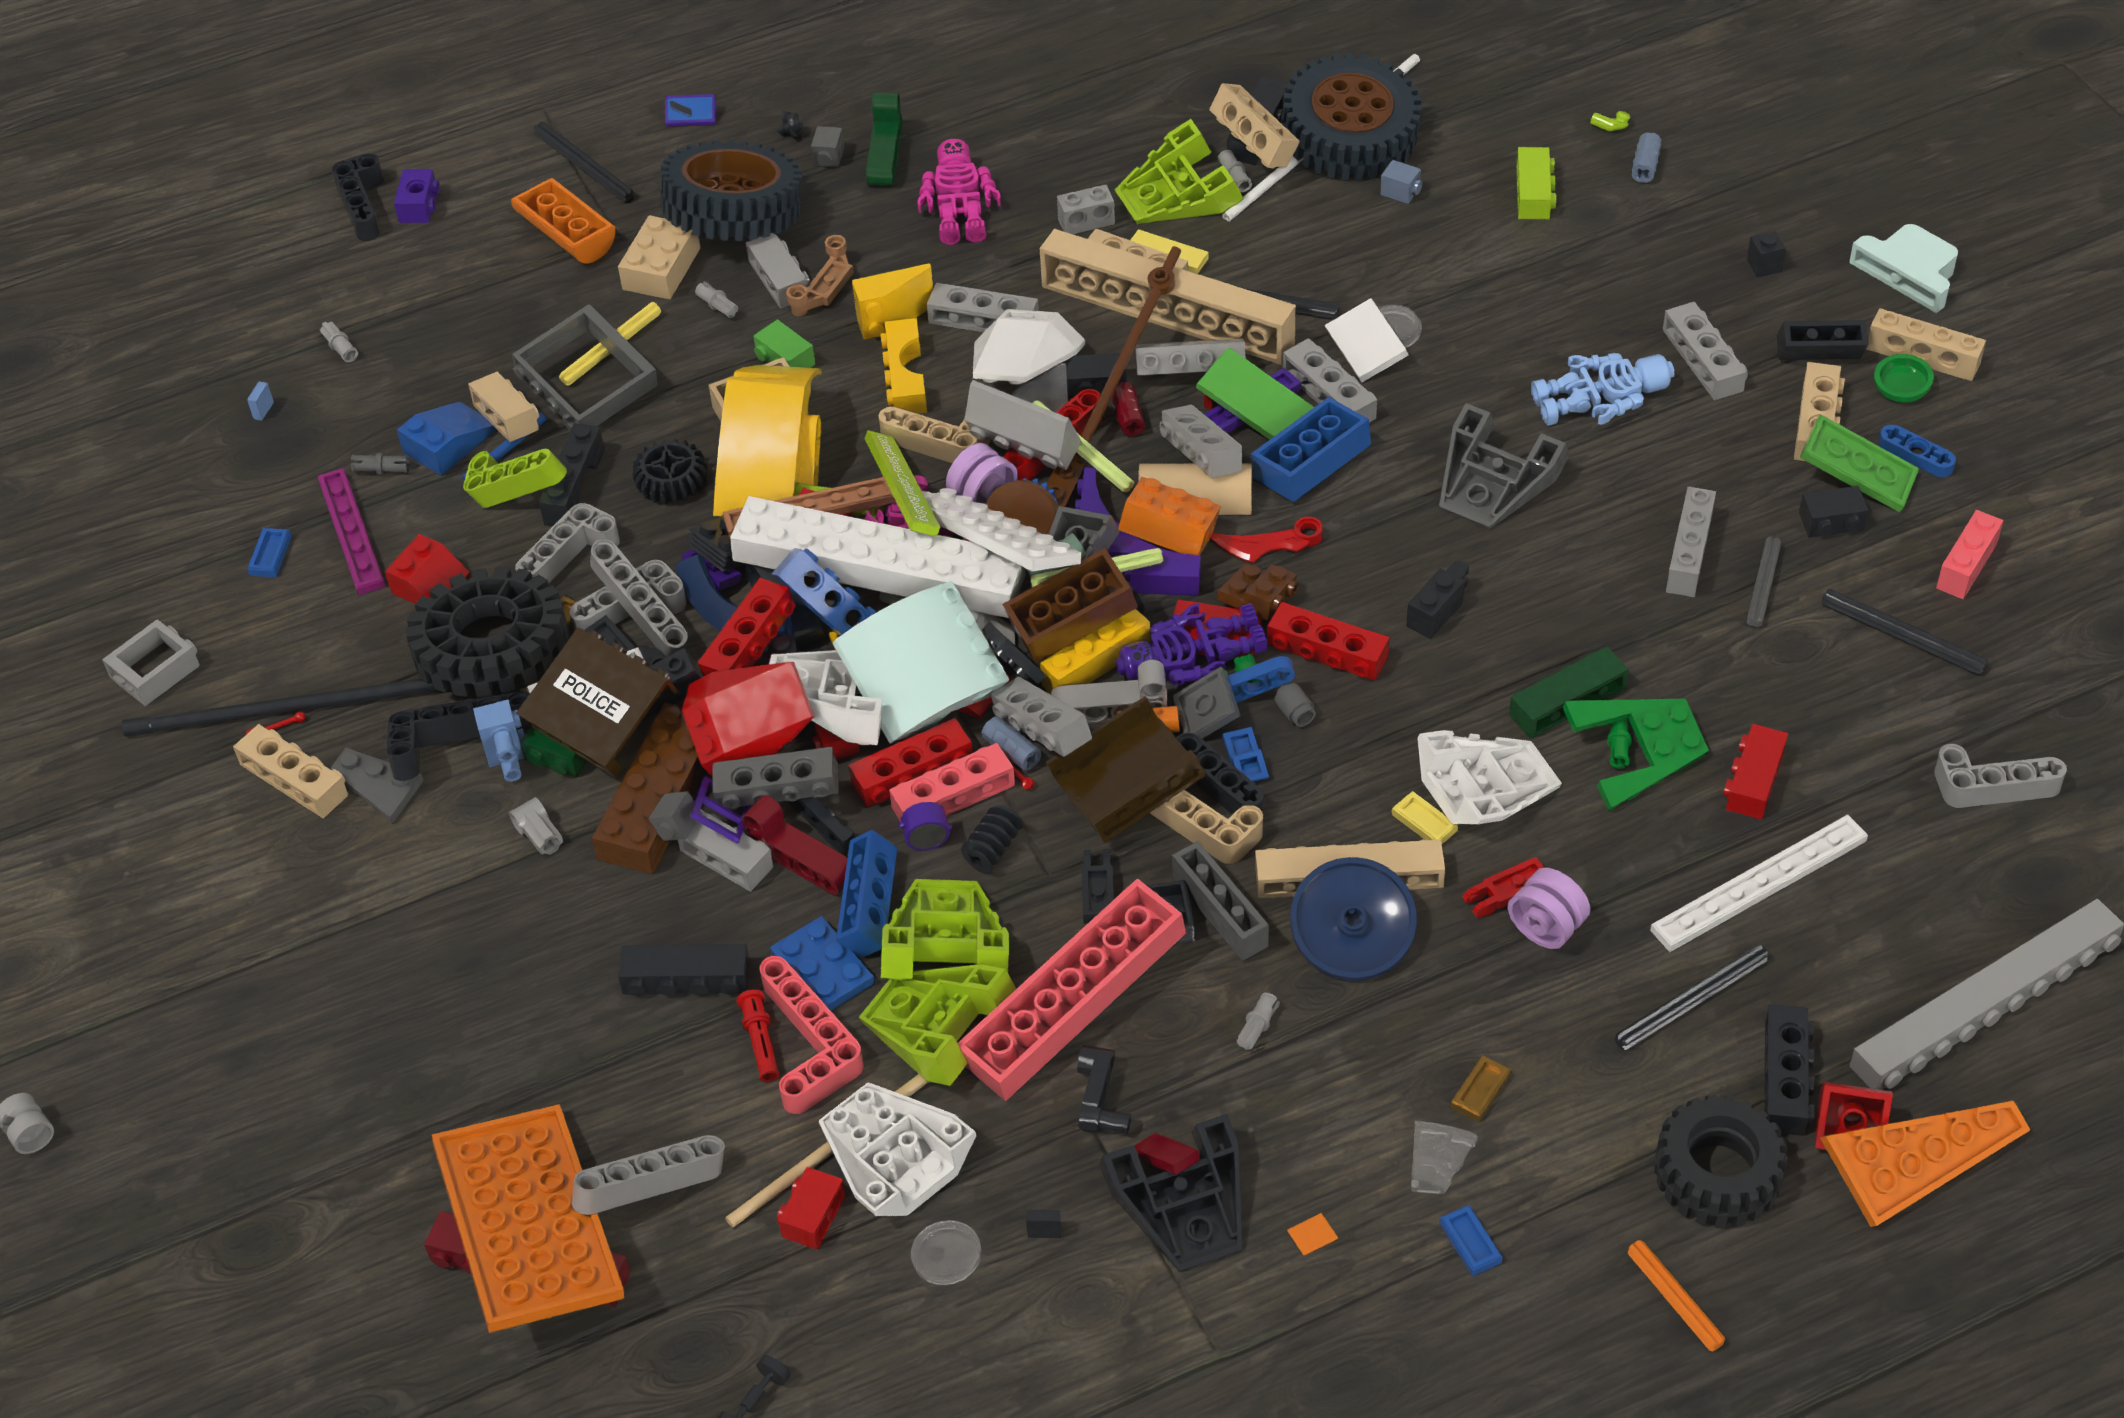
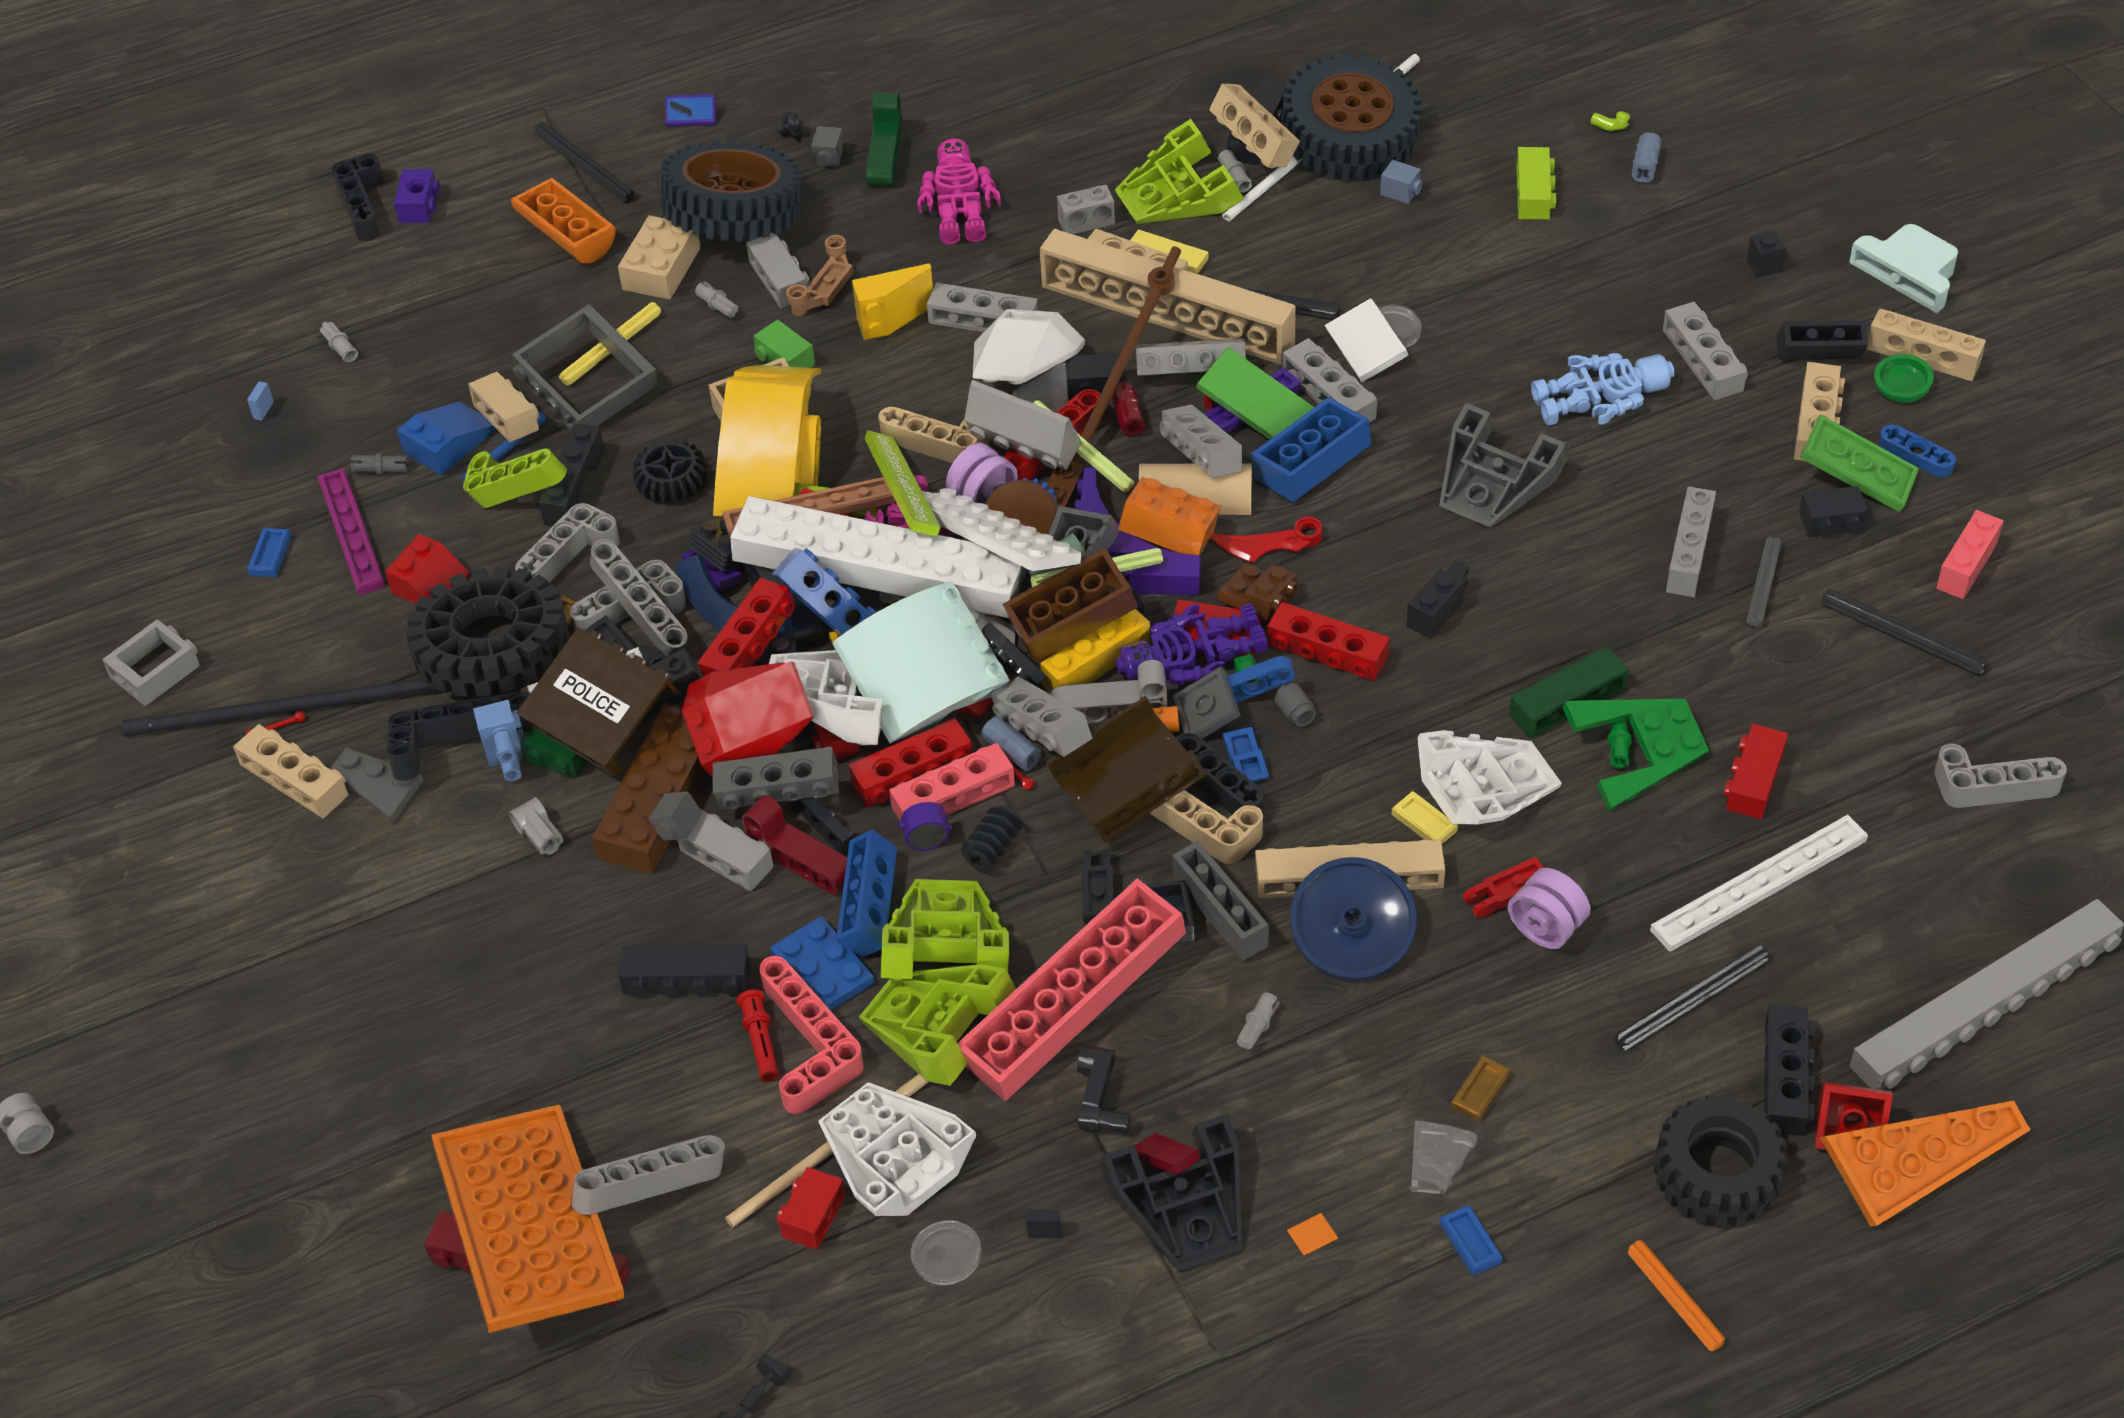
dark purple window [690,776,751,843] -> none
yellow arch [881,318,927,414] -> none

